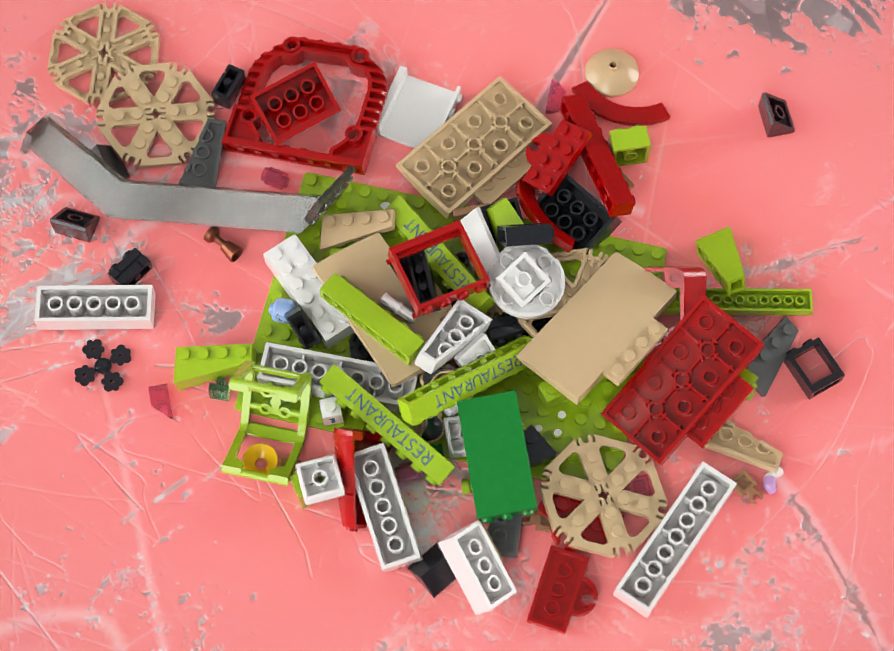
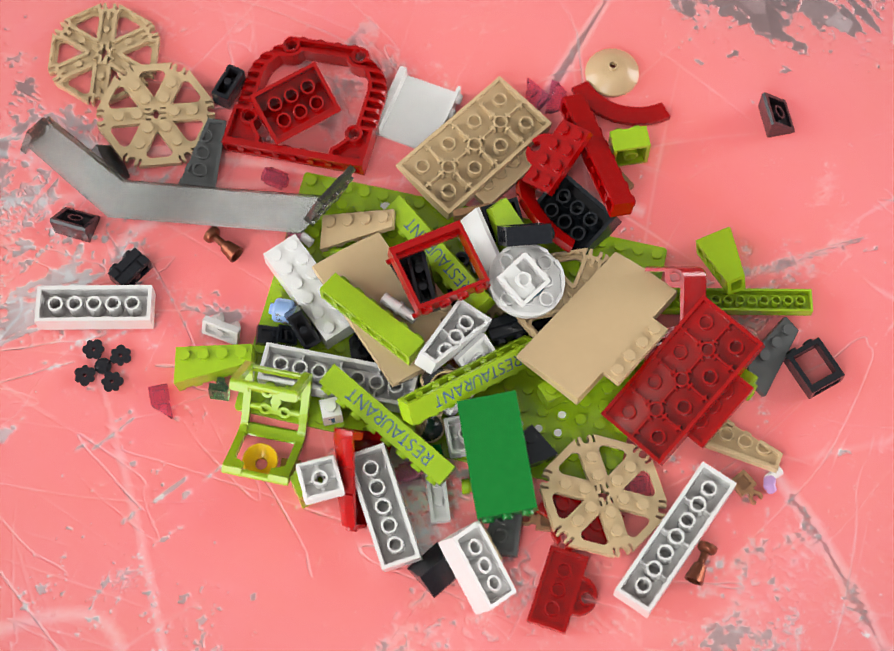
none -> white tile [202,312,241,344]
none -> black slope [255,324,297,346]
none -> white arm [285,230,314,247]
none -> white plate [425,474,451,525]
none -> clear pink tile [525,77,552,111]
none -> copper piece [684,540,718,586]

